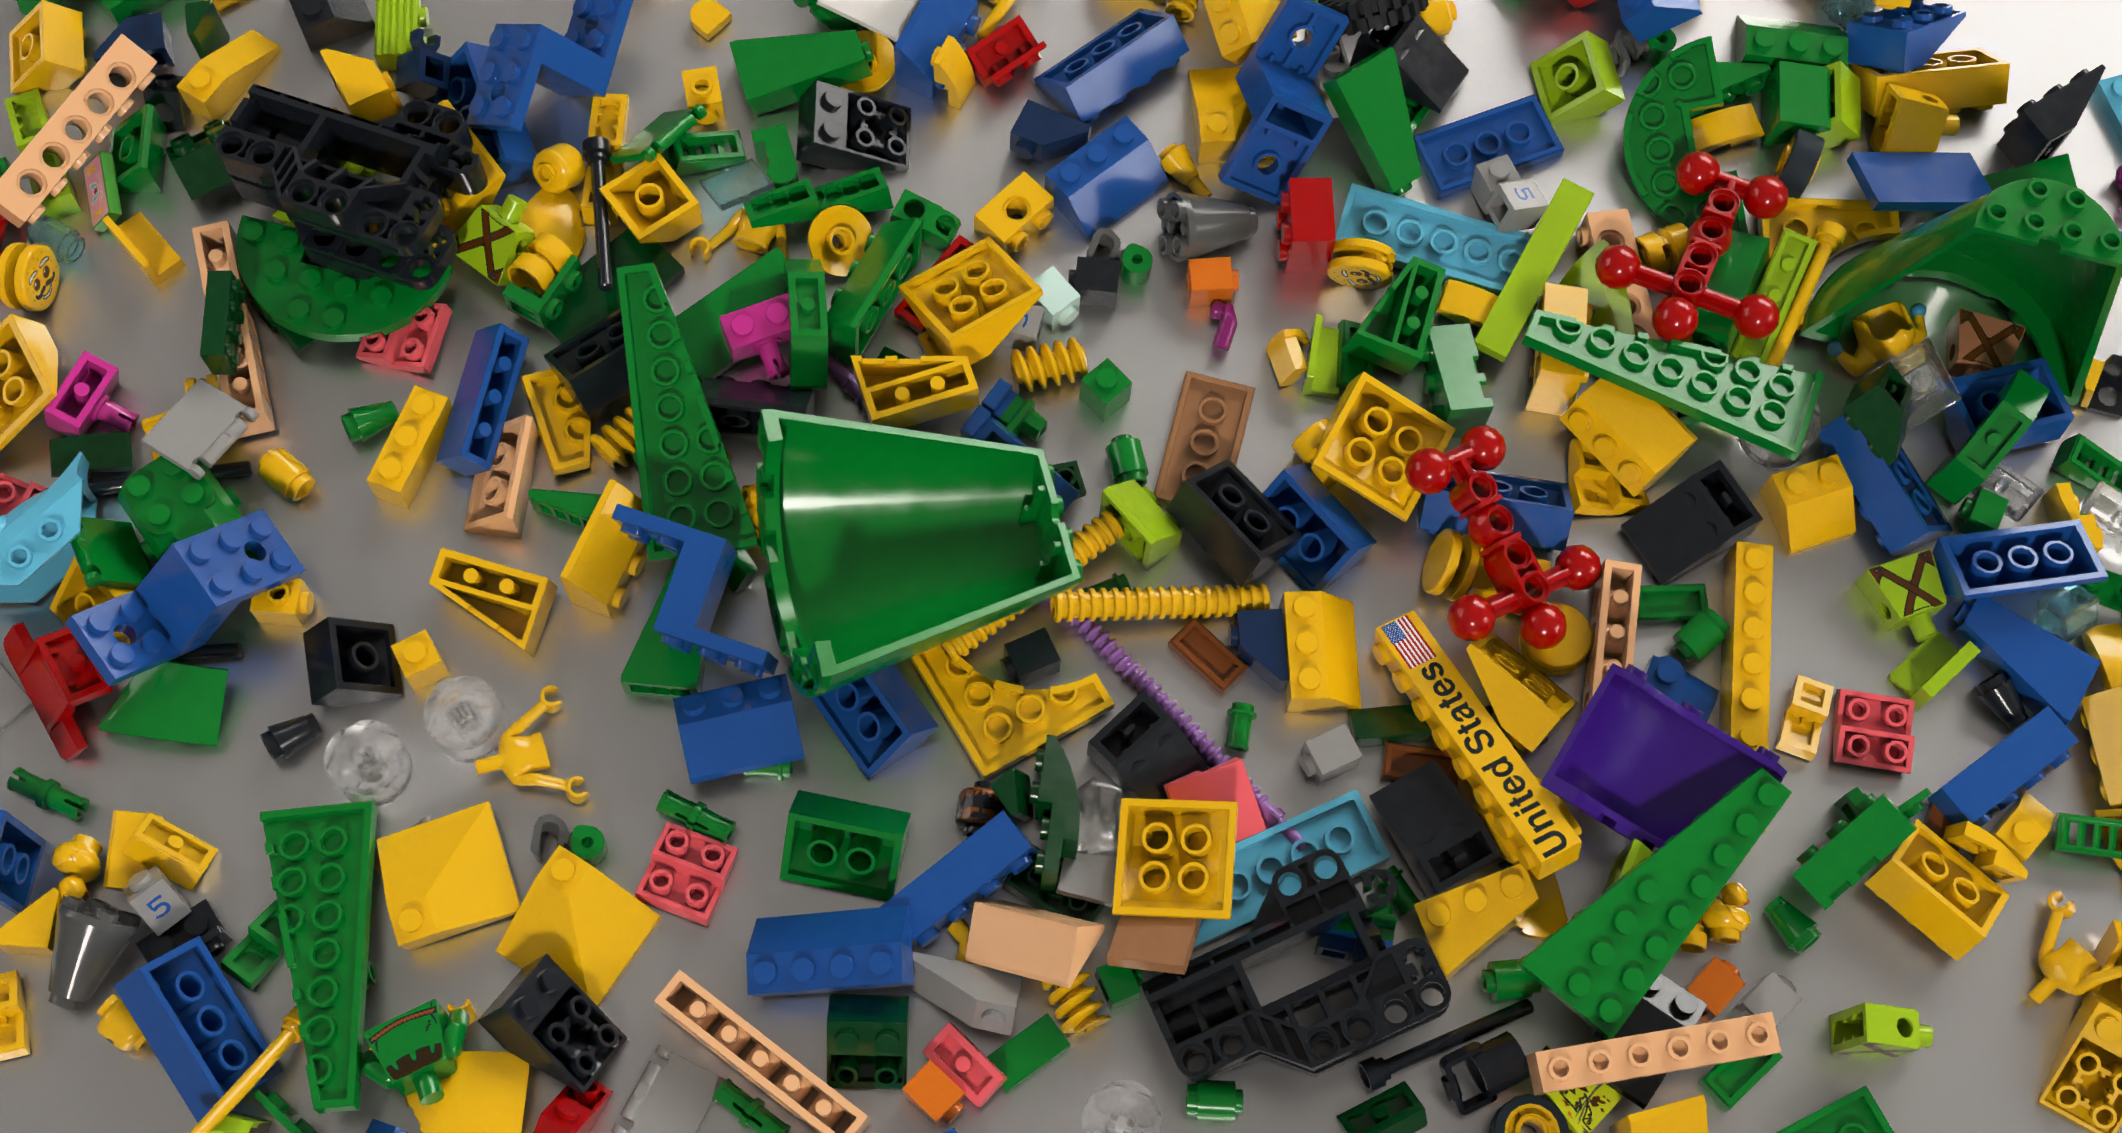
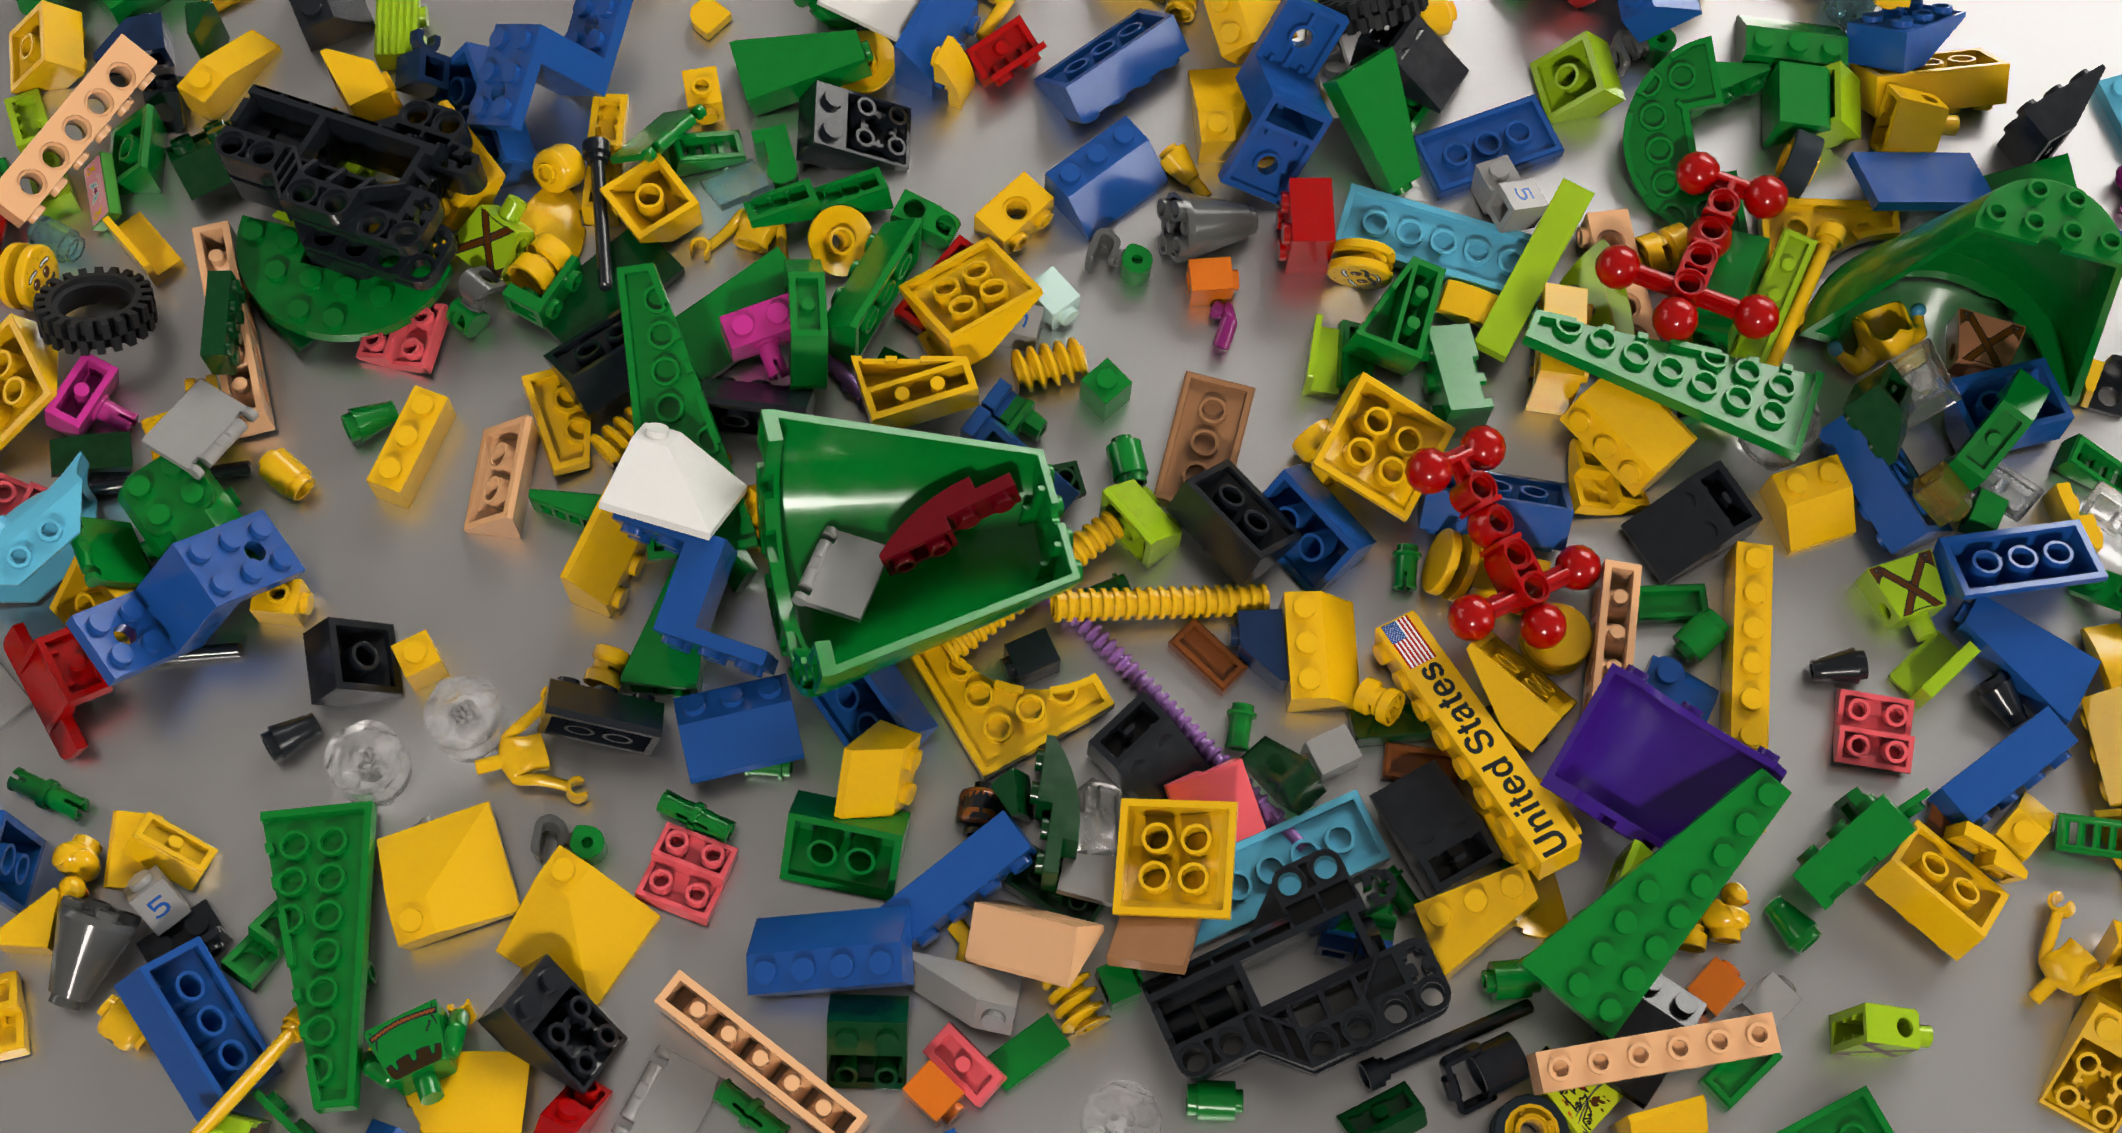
green slope [98,660,228,746] -> none
yellow wedge [429,547,558,657] -> none
blue brick [435,323,530,476] -> none
dark blue slope [1010,99,1091,163] -> none
black brick [1068,257,1120,309] -> none
yellow tile [1266,329,1310,386] -> none
yellow slope [1691,103,1764,153] -> none
yellow slope [1775,674,1834,761] -> none
clear light blue brick [2036,585,2099,642] -> none
none -> black tyre [33,266,158,356]
none -> leg [446,266,507,338]
none -> black slope [537,676,664,756]
none -> yellow wheel [582,644,630,692]
none -> white slope [598,422,747,540]
none -> light grey piece [791,526,885,623]
none -> yellow slope [834,719,922,819]
none -> dark red slope [879,472,1022,576]
none -> clear green slope [1240,736,1327,816]
none -> yellow wheel [1353,677,1405,726]
none -> green pin [1392,543,1422,592]
none -> black cone [1809,647,1869,684]
none -> clear yellow brick [1912,461,1971,527]

